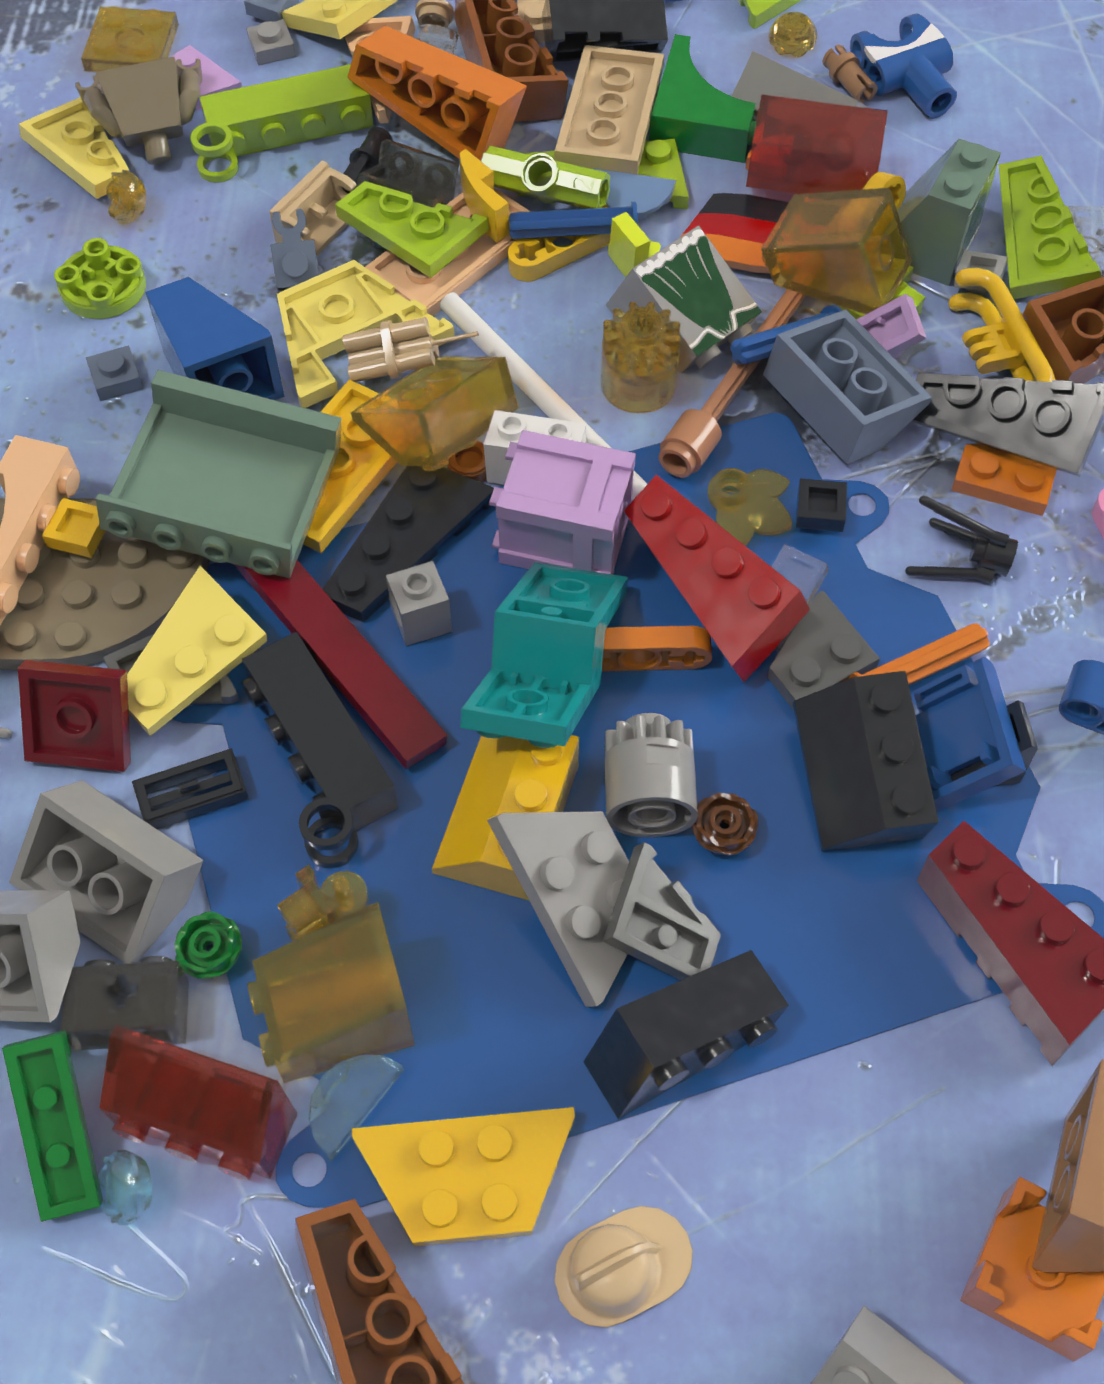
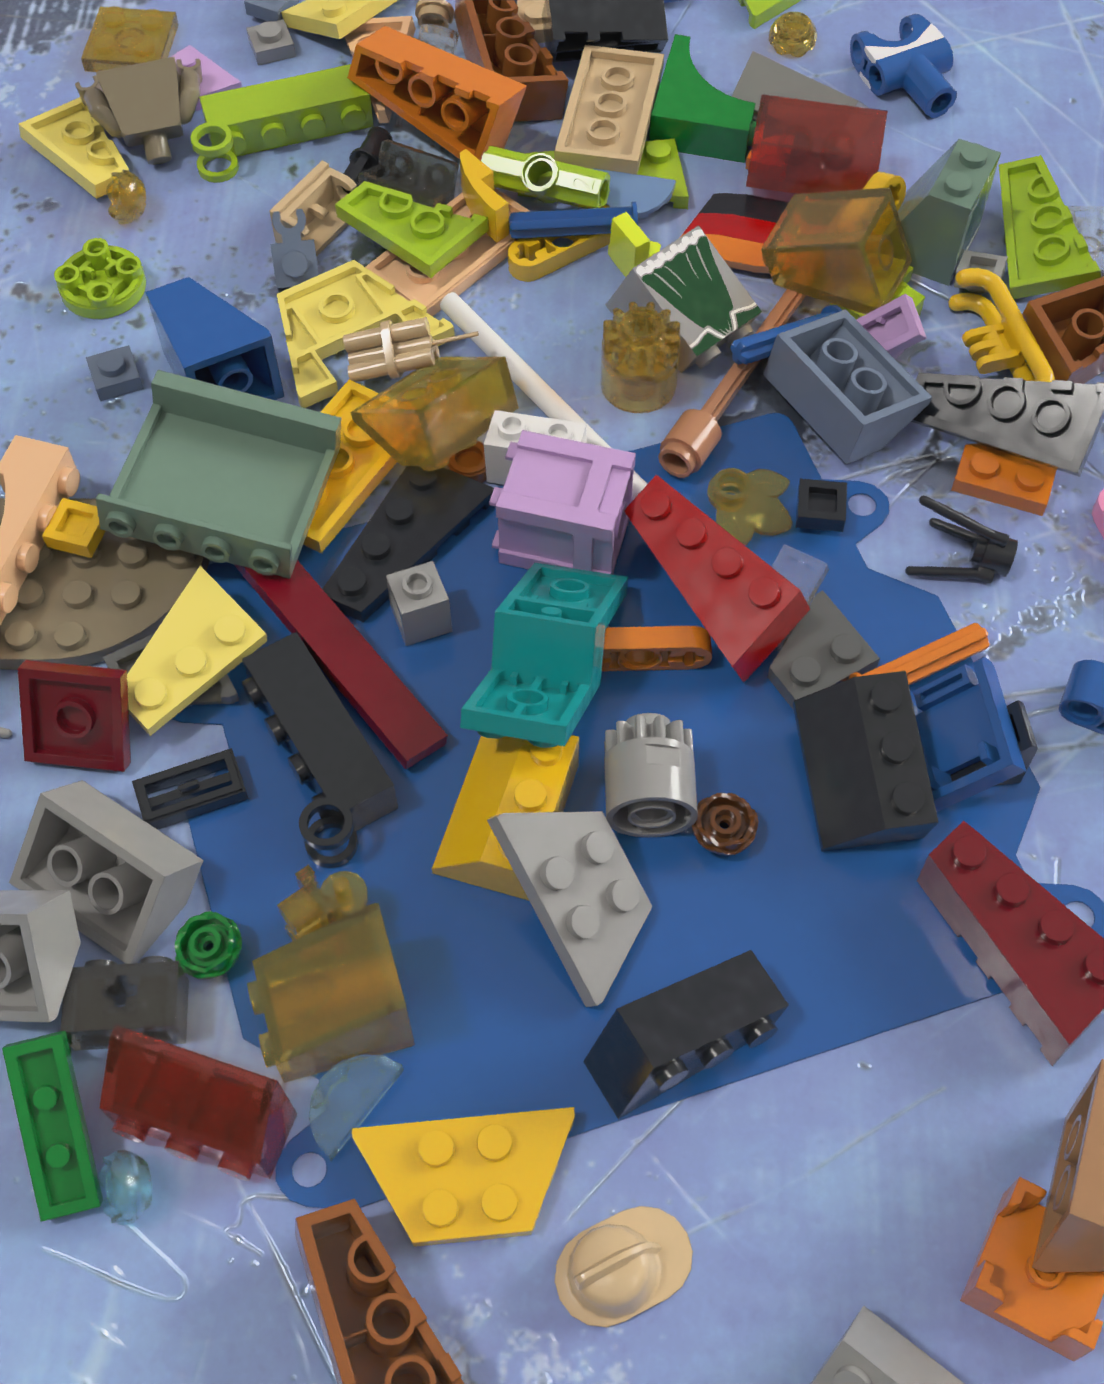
wing [603,842,721,980] -> none
medium nougat pin [822,45,878,104] -> none

